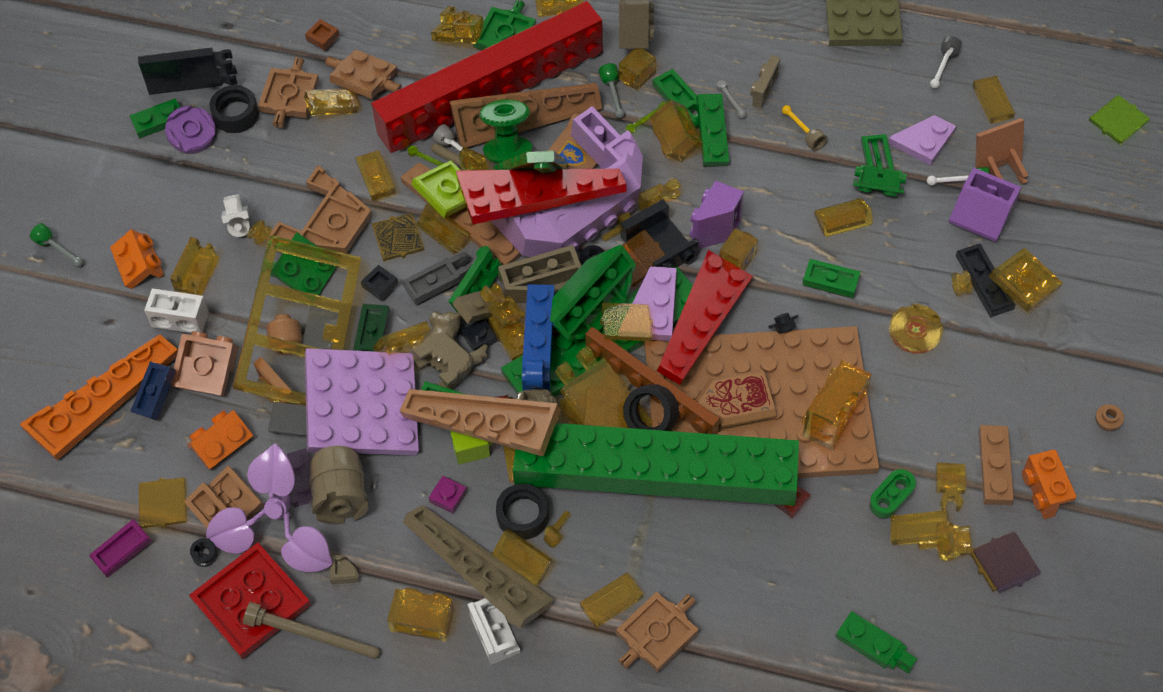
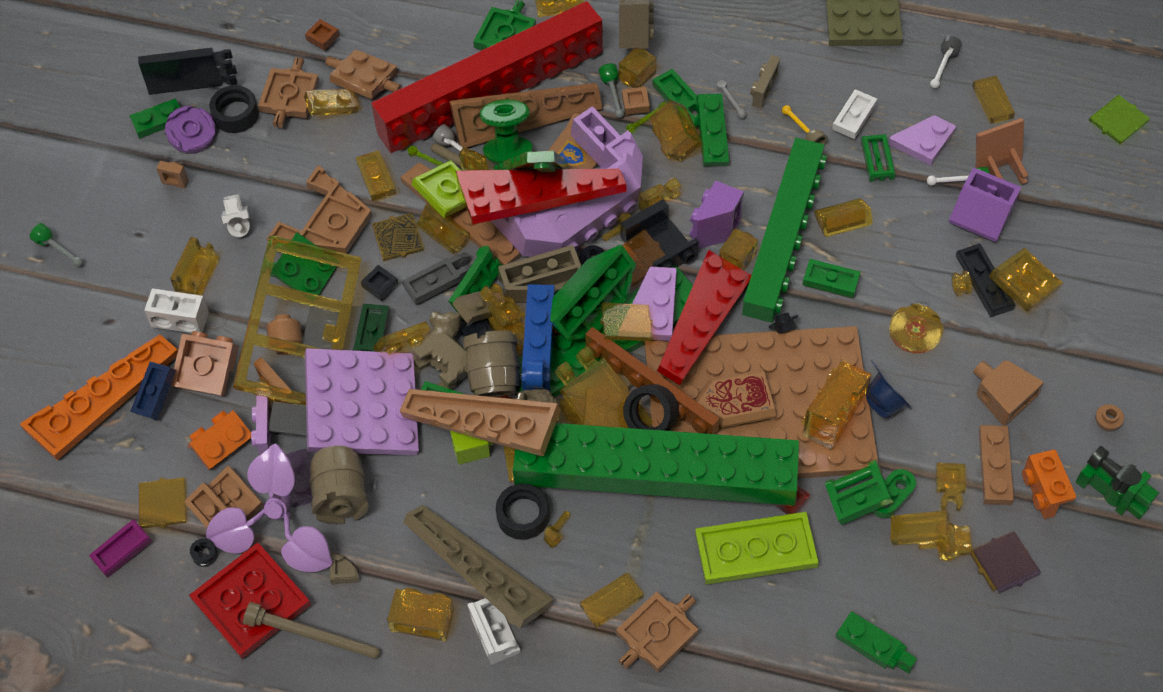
orange bracket [110,229,164,289] -> none
clear yellow bush [247,219,272,245] -> none
magenta plate [428,476,467,514] -> none
clear yellow slope [431,6,484,44] -> none
clear yellow plate [491,530,554,585] -> none
green hinge [853,164,907,196] -> none
none -> medium nougat plate [156,161,189,188]
none -> lavender plate [251,395,272,454]
none -> dark tan piece [463,331,520,397]
none -> medium nougat plate [622,87,650,115]
none -> lime plate [695,512,819,585]
none -> green brick [742,137,827,323]
none -> green plate [825,459,893,525]
none -> white plate [832,89,877,139]
none -> dark blue piece [866,360,912,418]
none -> medium nougat torso [973,360,1044,426]
none -> green hips [1075,446,1160,519]

